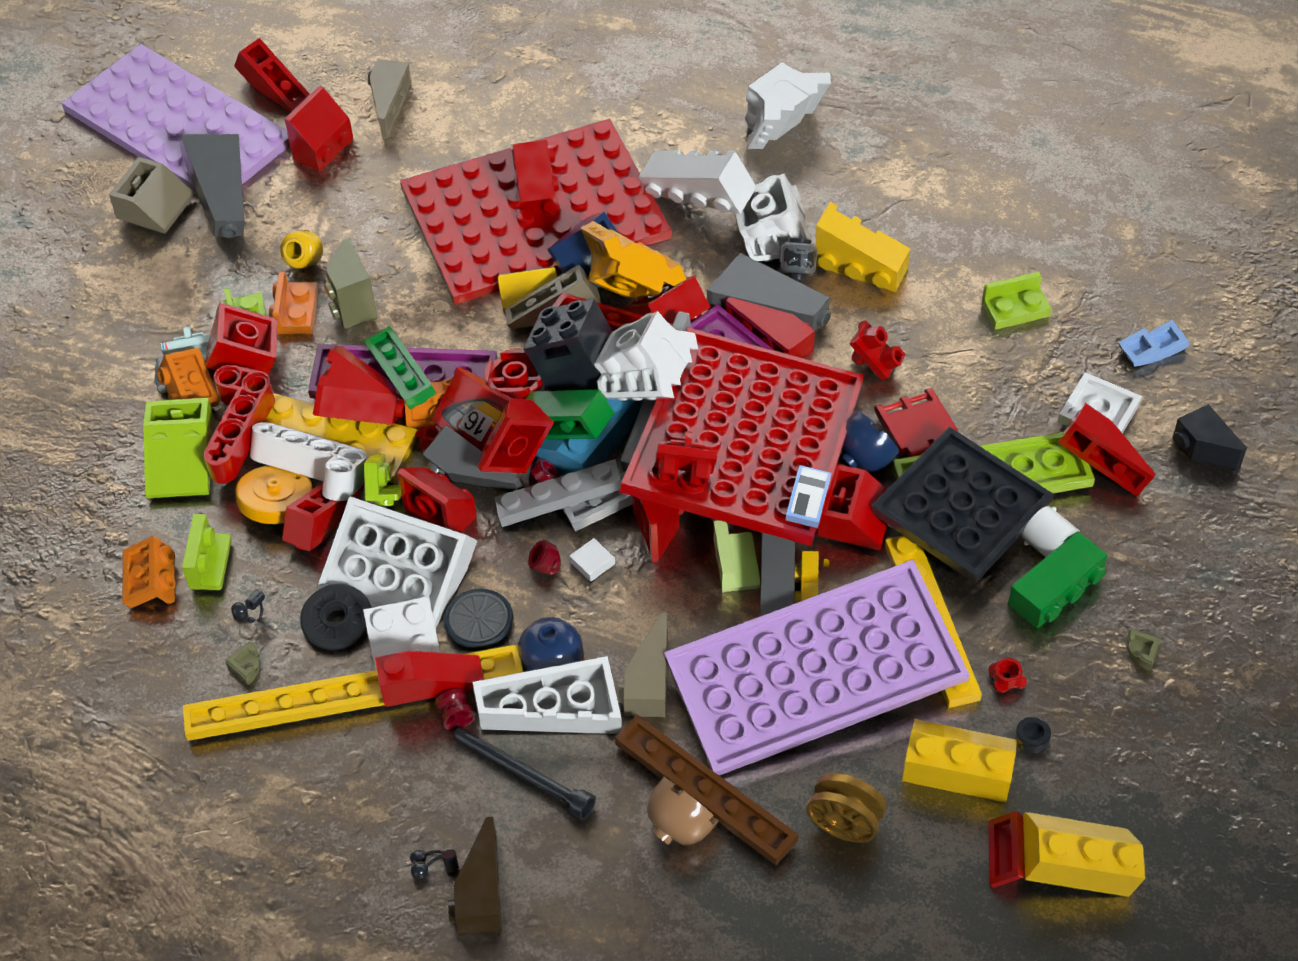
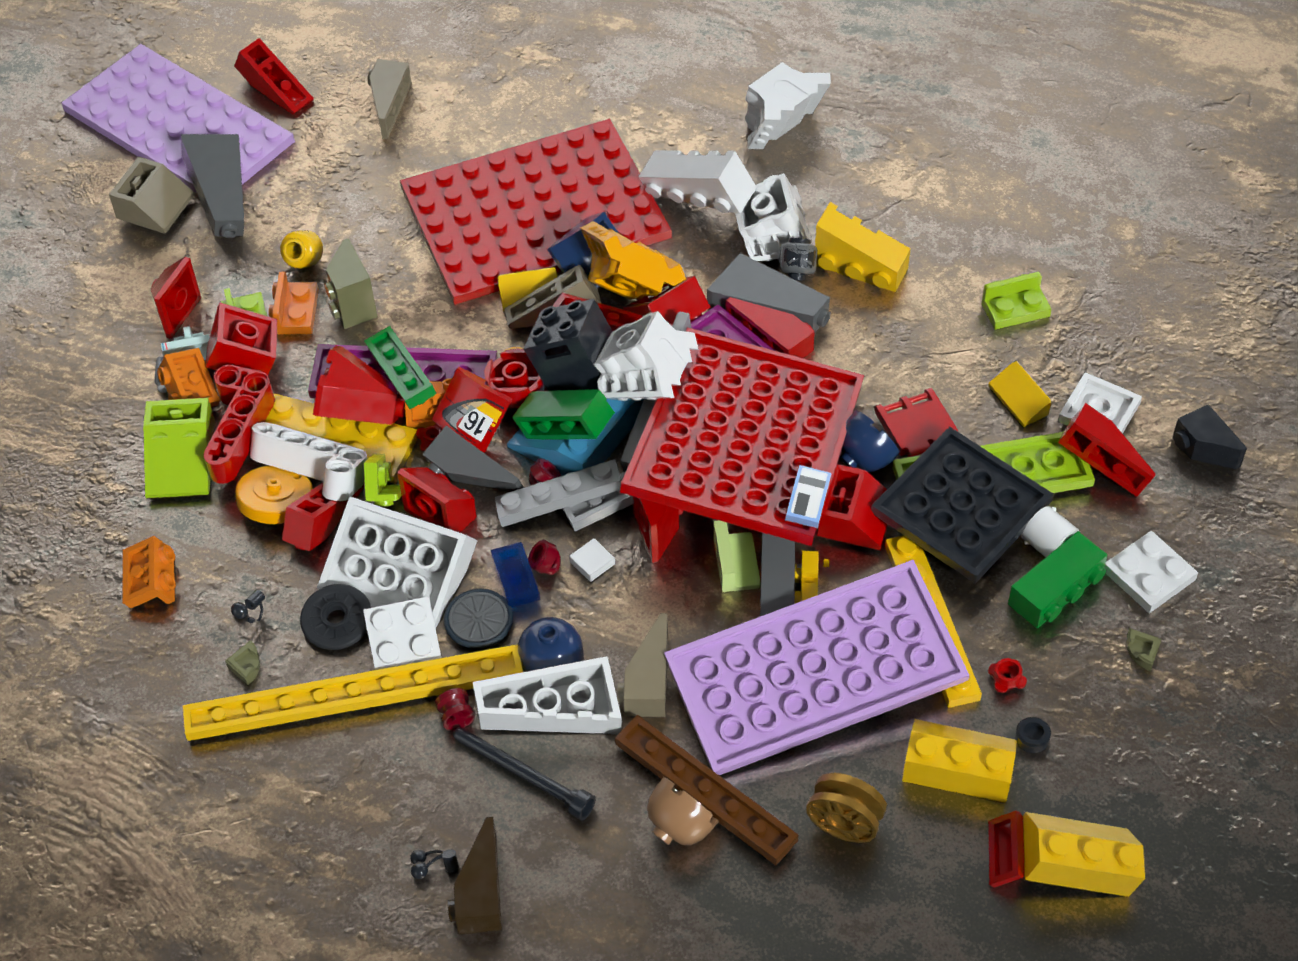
lime bracket [182,514,232,590] -> none
red slope [285,86,353,172] -> none
red slope [375,651,484,707] -> none
red slope [478,398,554,473] -> none
red brick [511,140,559,202] -> none
red hips [654,431,718,487] -> none
red hips [849,320,905,380] -> none
light blue slope [1118,320,1189,367] -> none
none -> red slope [150,257,201,339]
none -> clear blue plate [491,542,540,608]
none -> yellow slope [988,361,1051,427]
none -> white plate [1105,531,1198,614]

